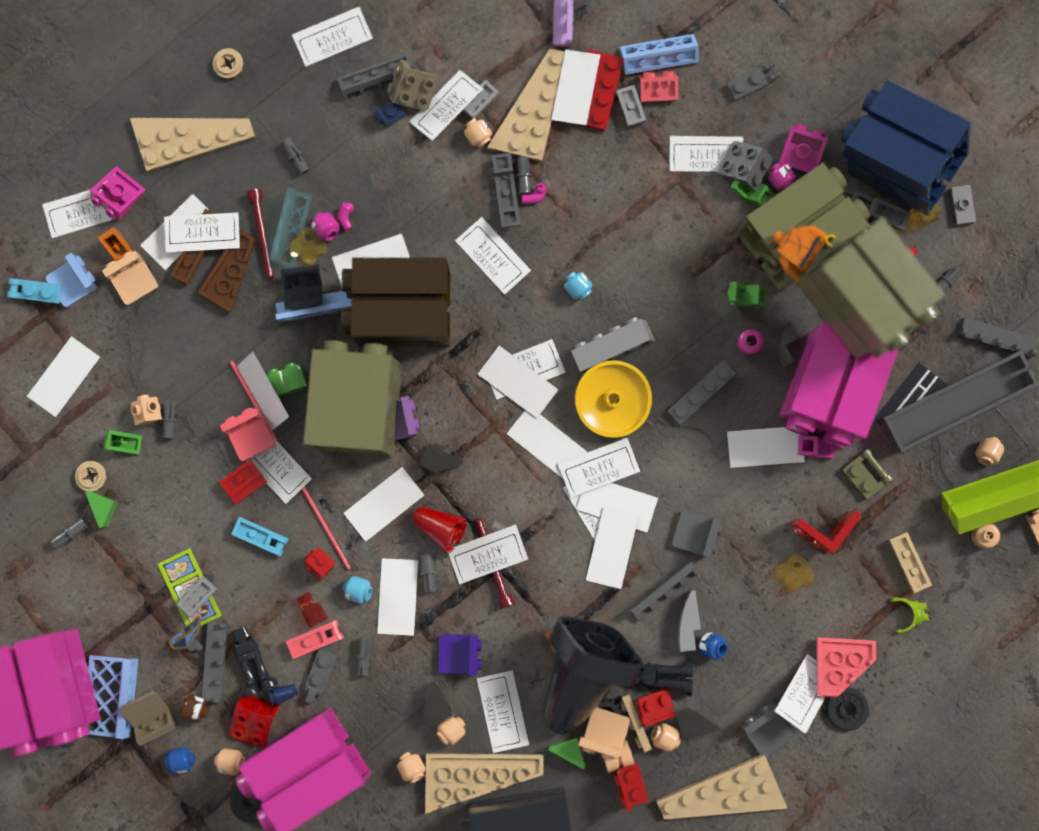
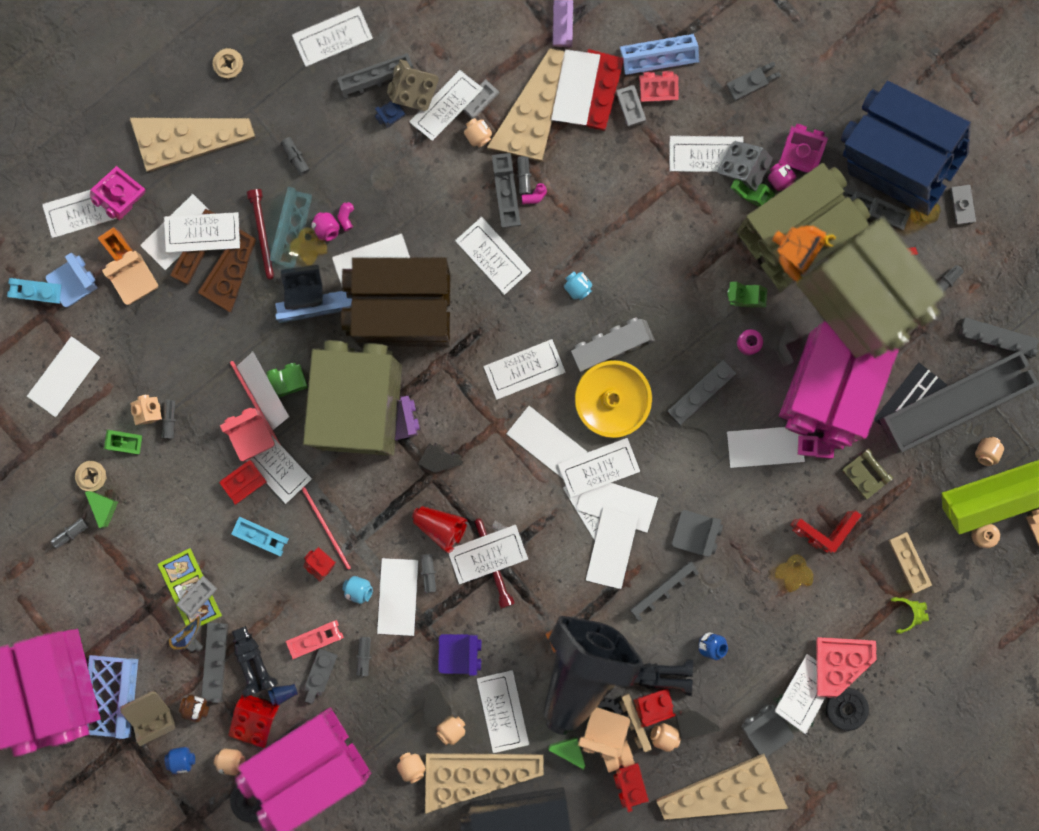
clear red plate [297,592,328,628] -> none
white sticker [343,467,424,542] -> none
white sticker [478,346,558,418] -> none
light grey slope [678,590,701,652] -> none

